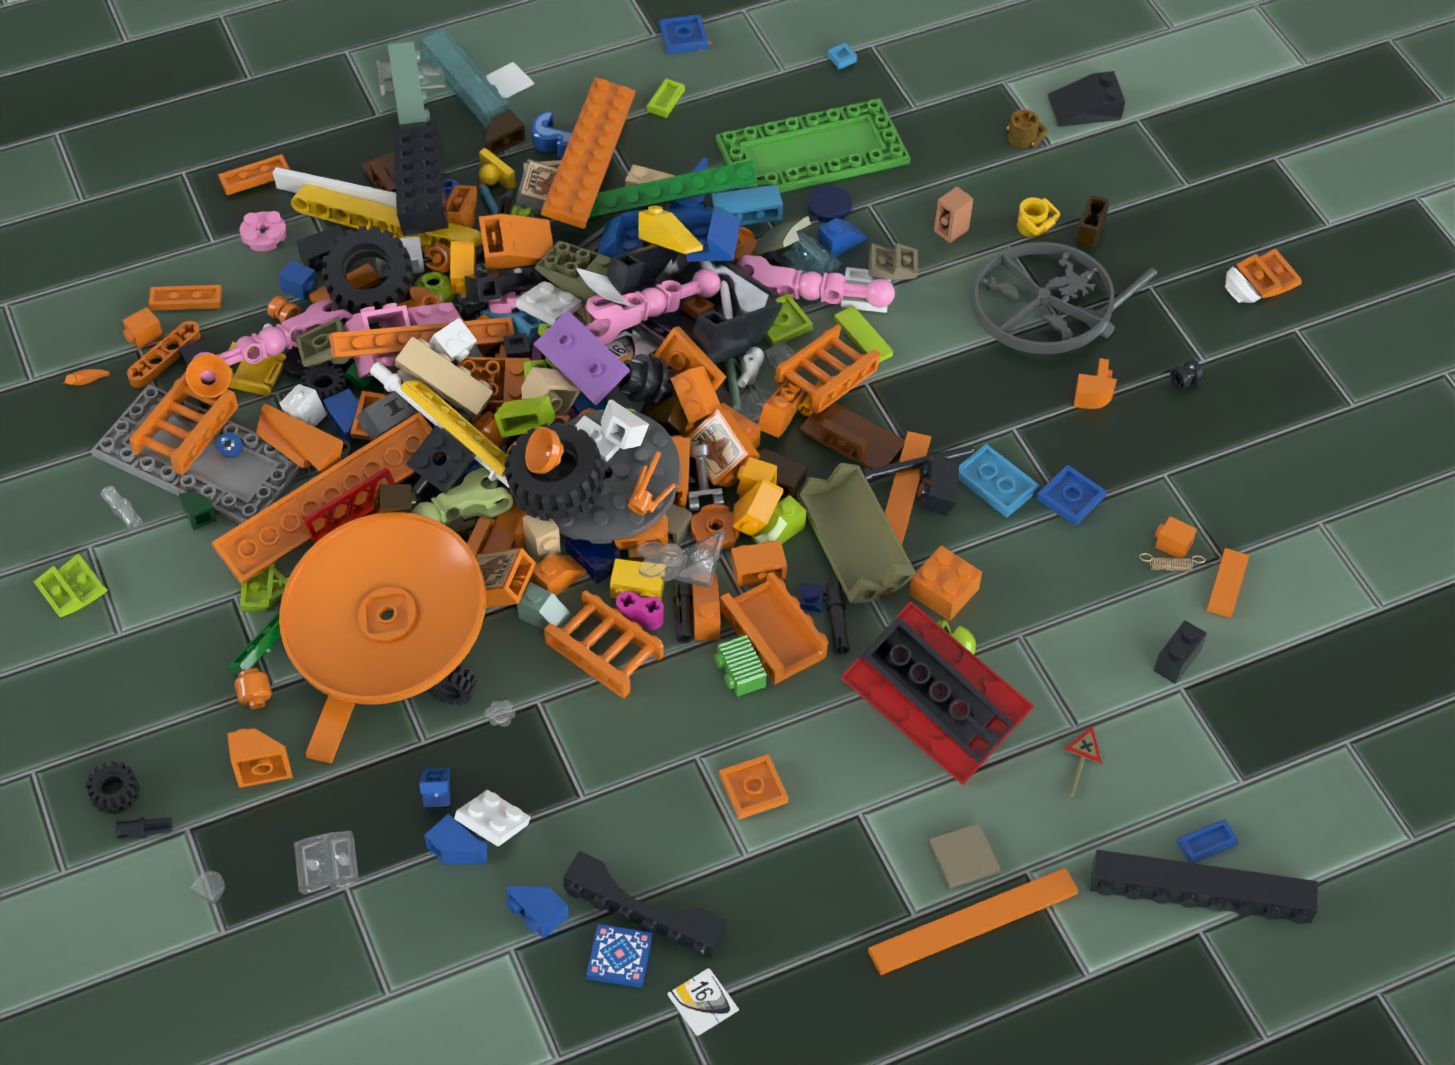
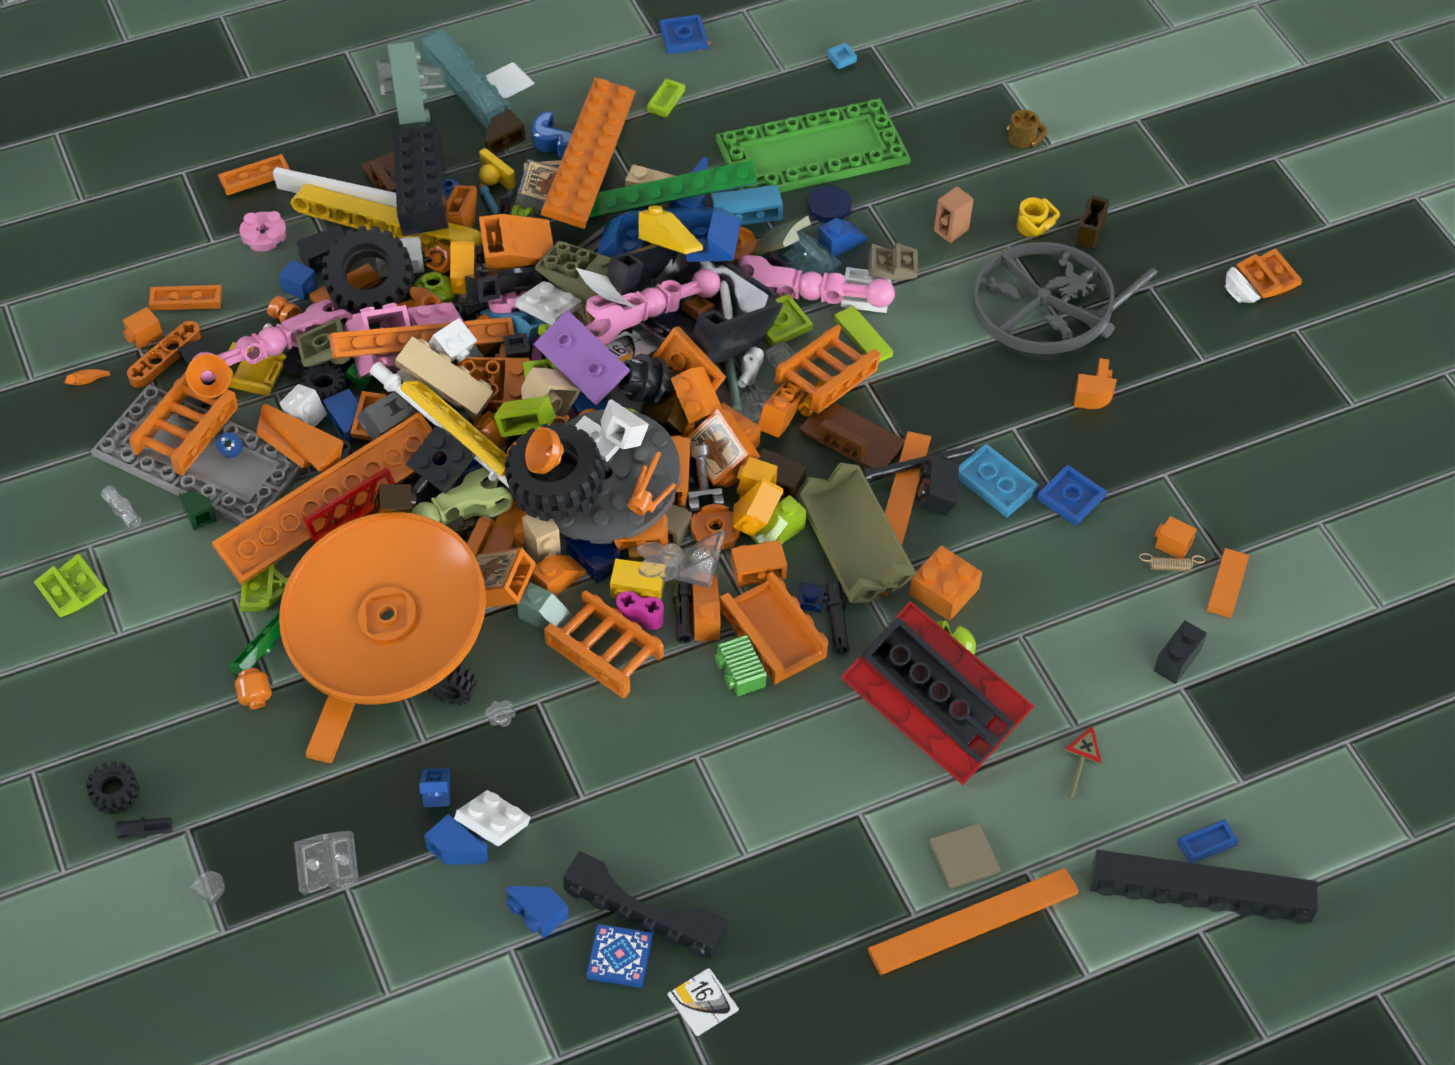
orange slope [227,728,293,788] -> none
orange plate [719,754,789,820] -> none
black slope [1048,71,1125,127] -> none
black wheel [1170,359,1204,390] -> none

